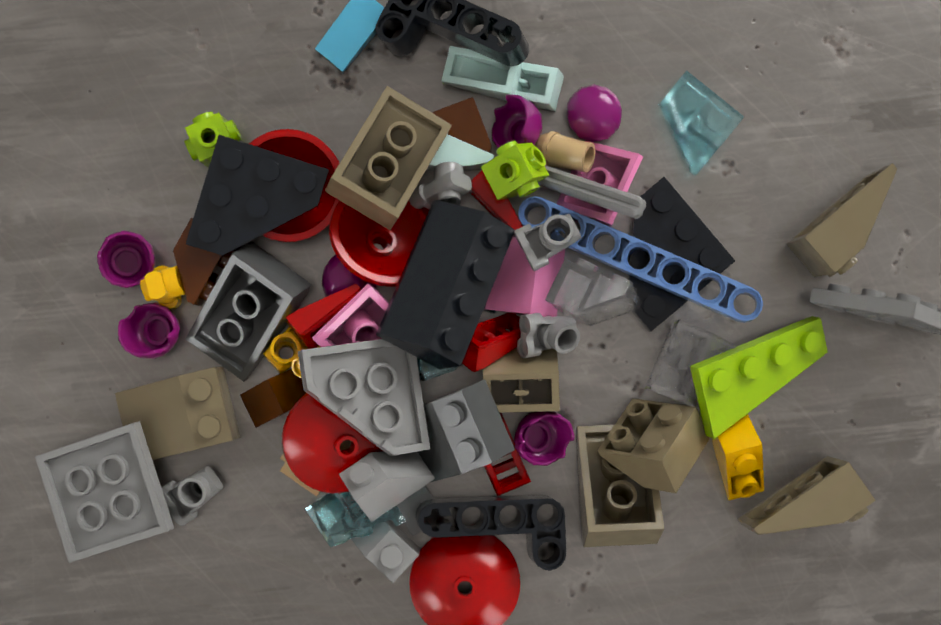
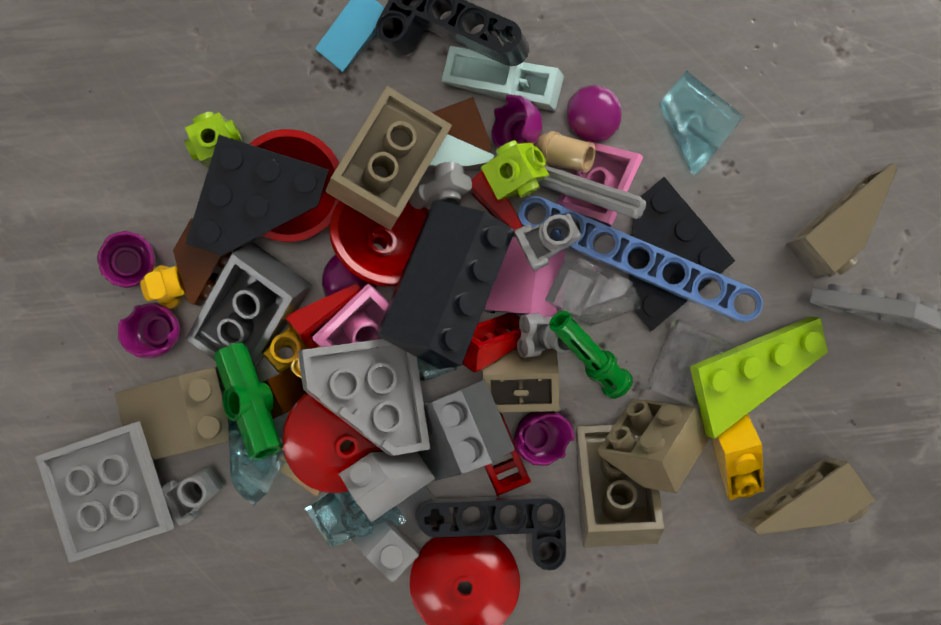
none -> green piece [213,343,283,461]
none -> clear light blue slope [228,418,283,506]
none -> green pin [549,310,633,399]

